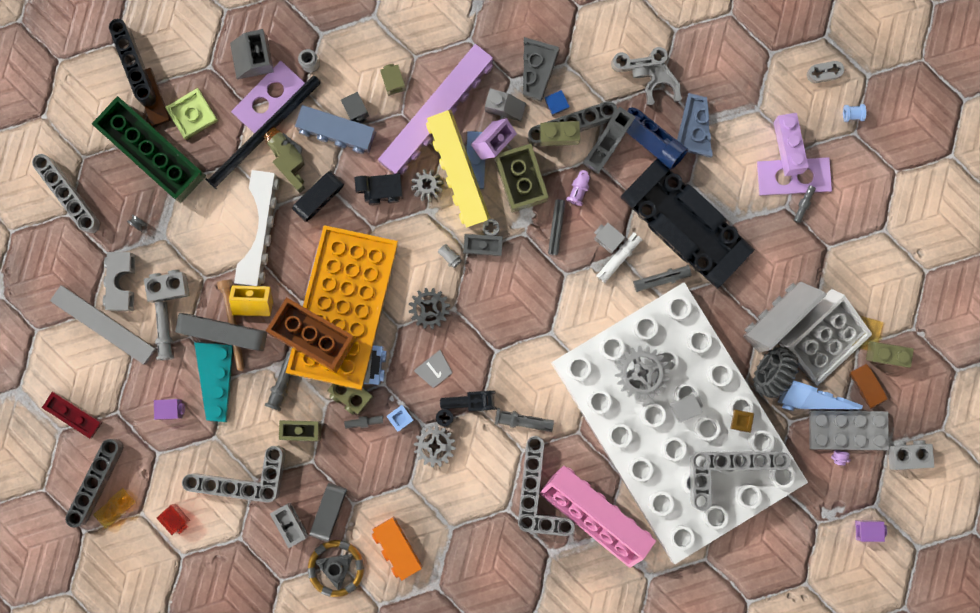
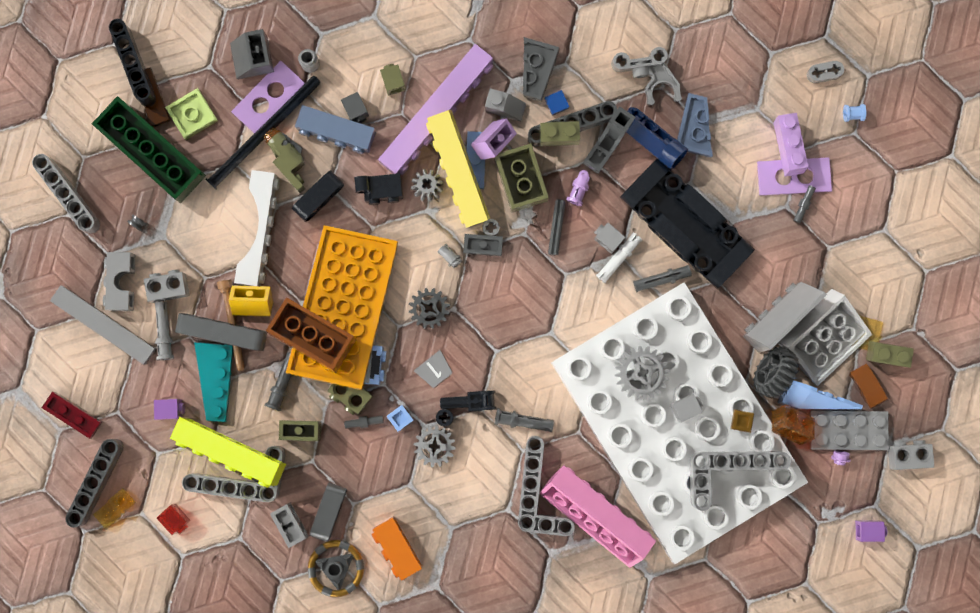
none -> neon yellow brick [170,417,286,488]
none -> clear orange brick [772,404,815,445]

